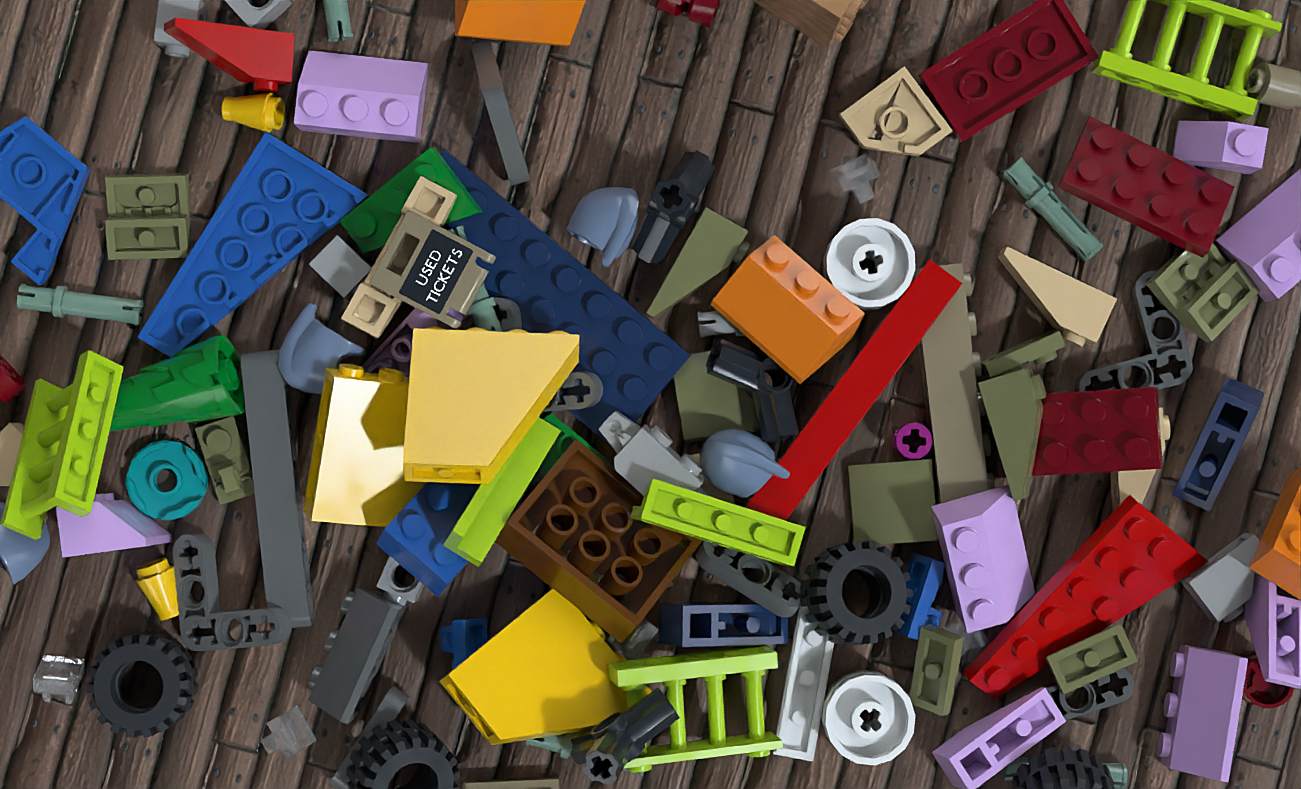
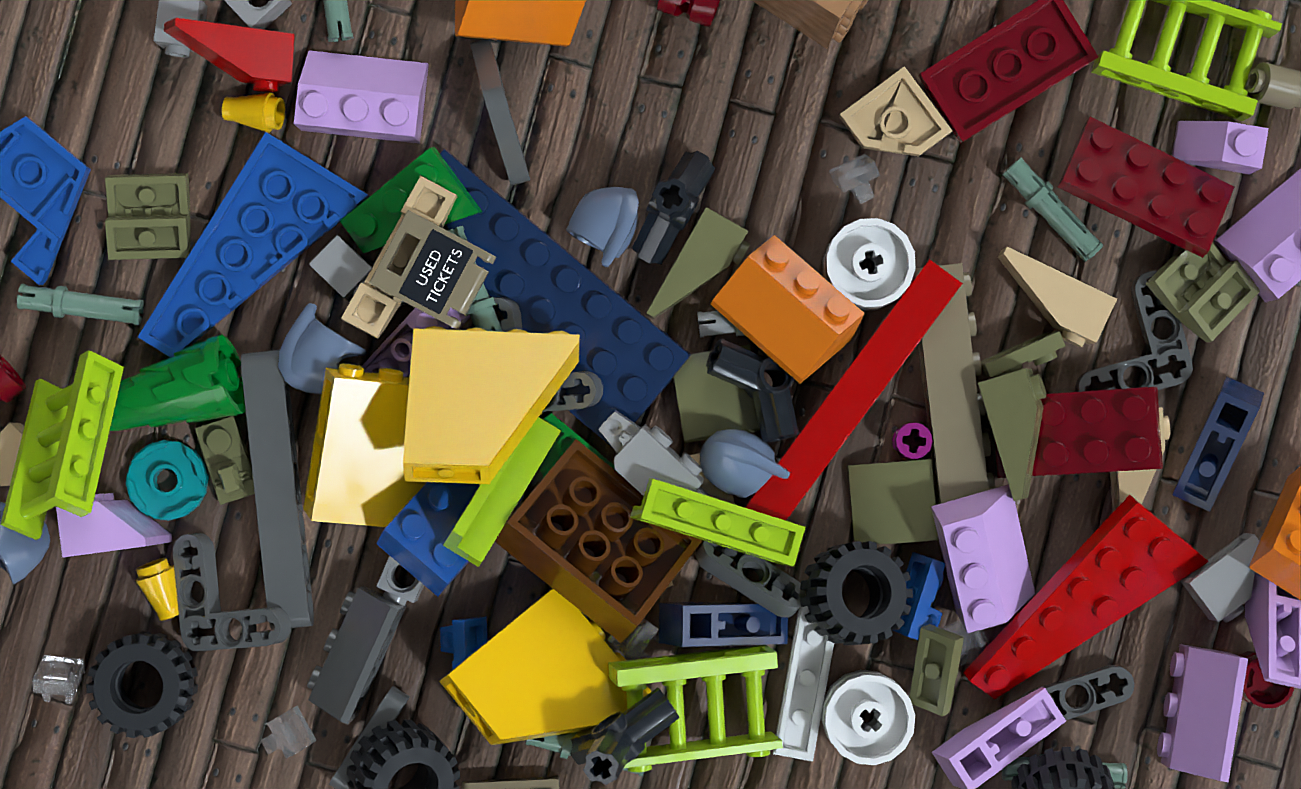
olive hinge [1045,624,1138,695] -> none

